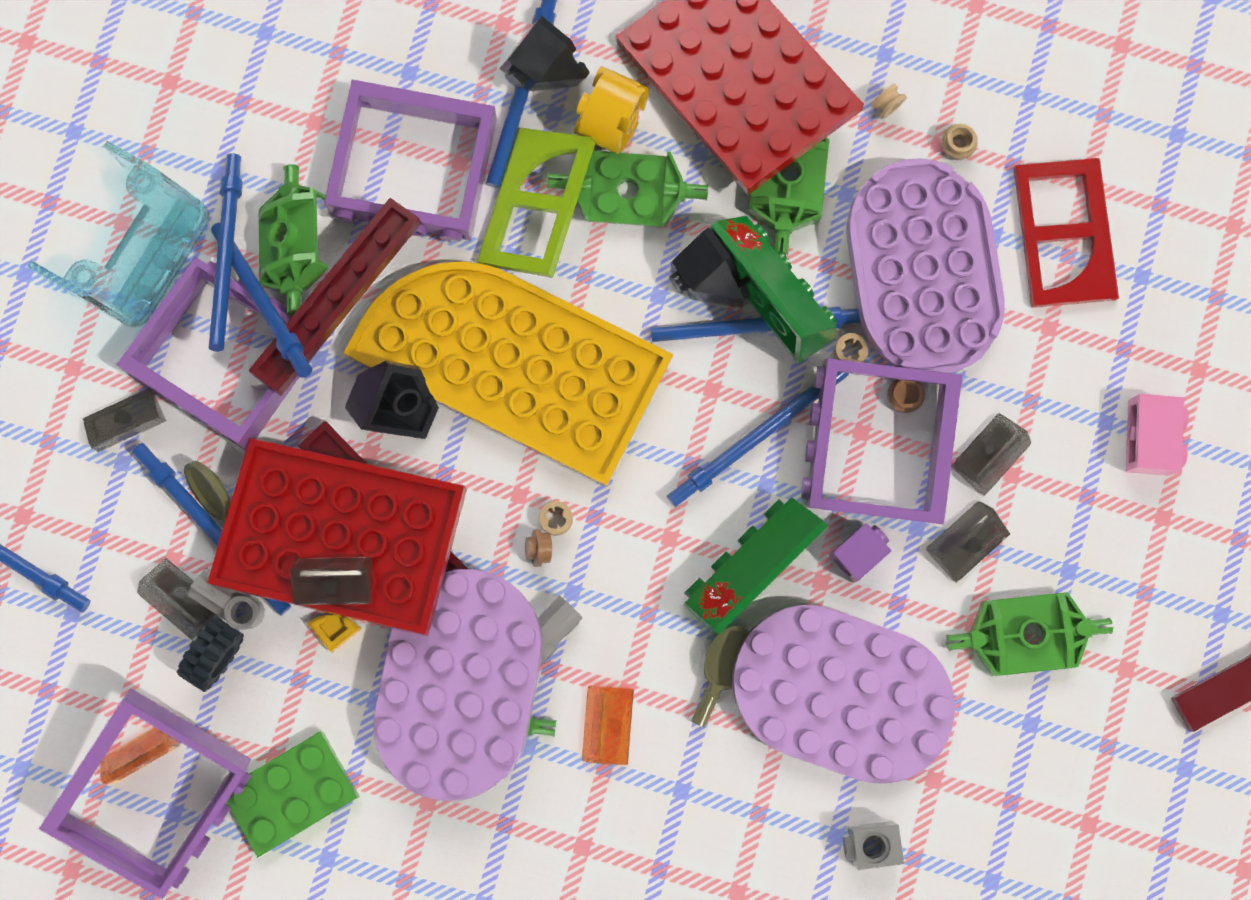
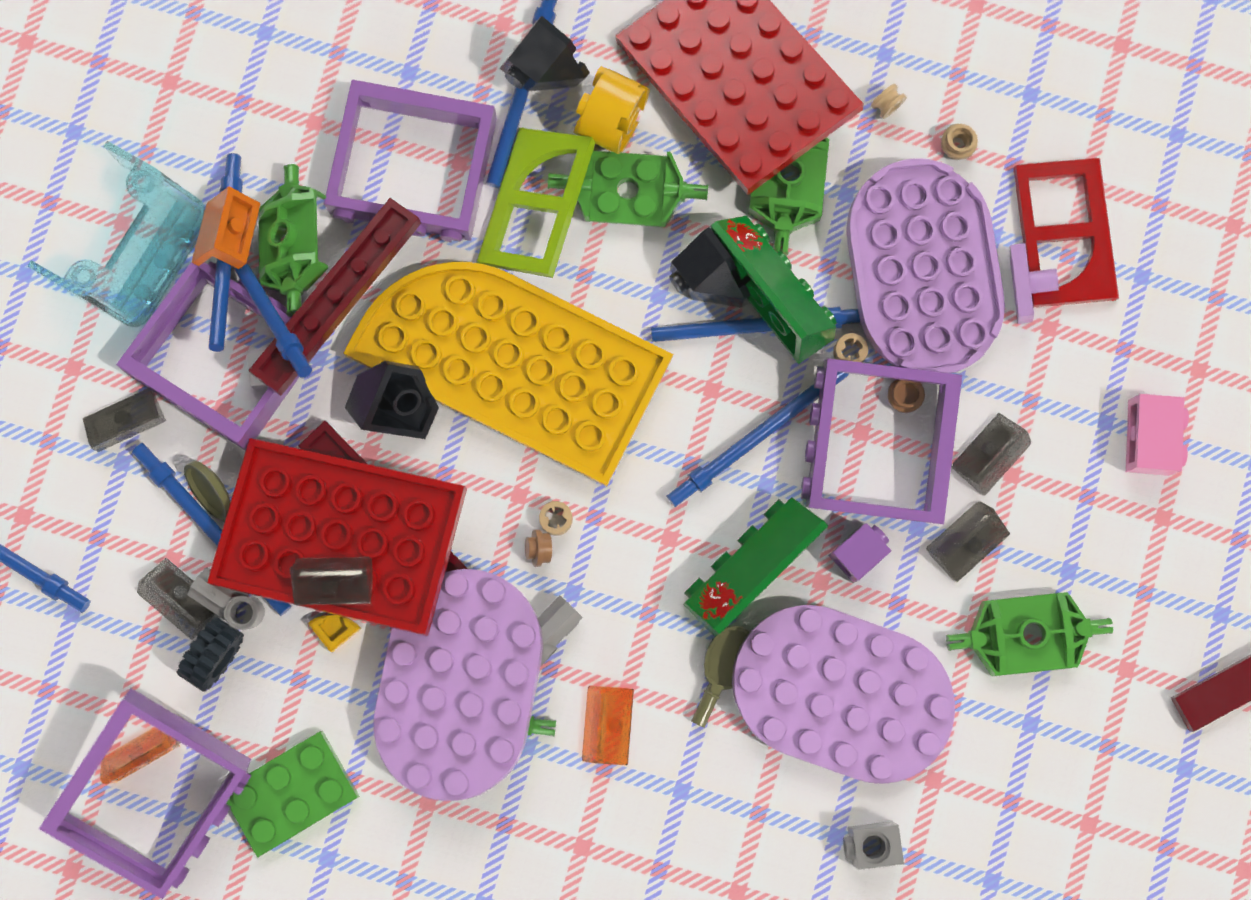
none -> orange panel [192,186,261,269]
none -> lavender tile [1009,243,1059,324]

